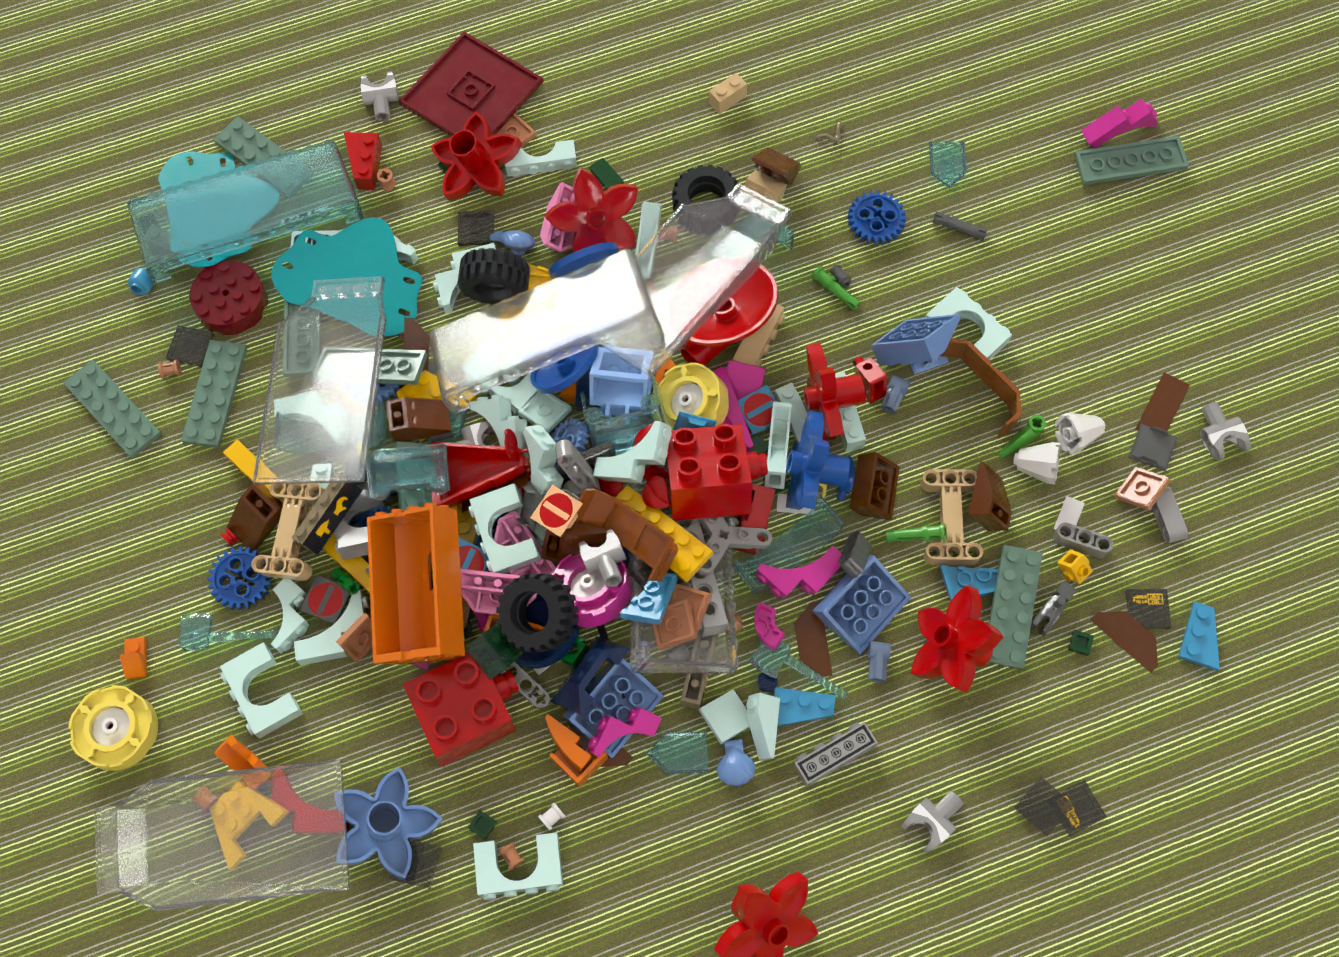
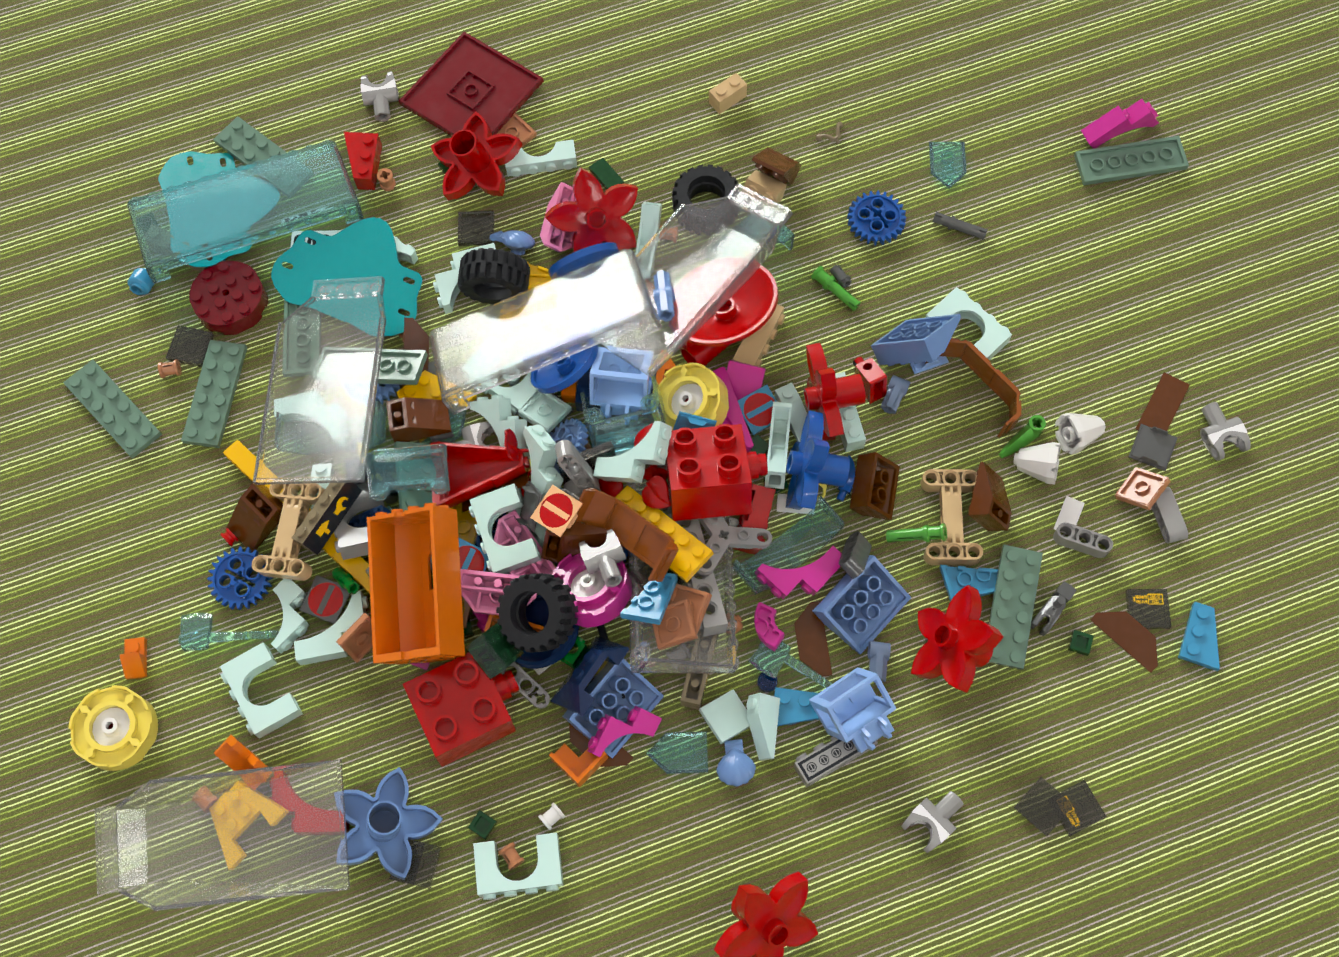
orange slope [545,714,592,774] -> none
yellow brick [1057,550,1093,584] -> none
none -> medium blue piece [653,270,675,322]
none -> light blue piece [809,667,897,753]

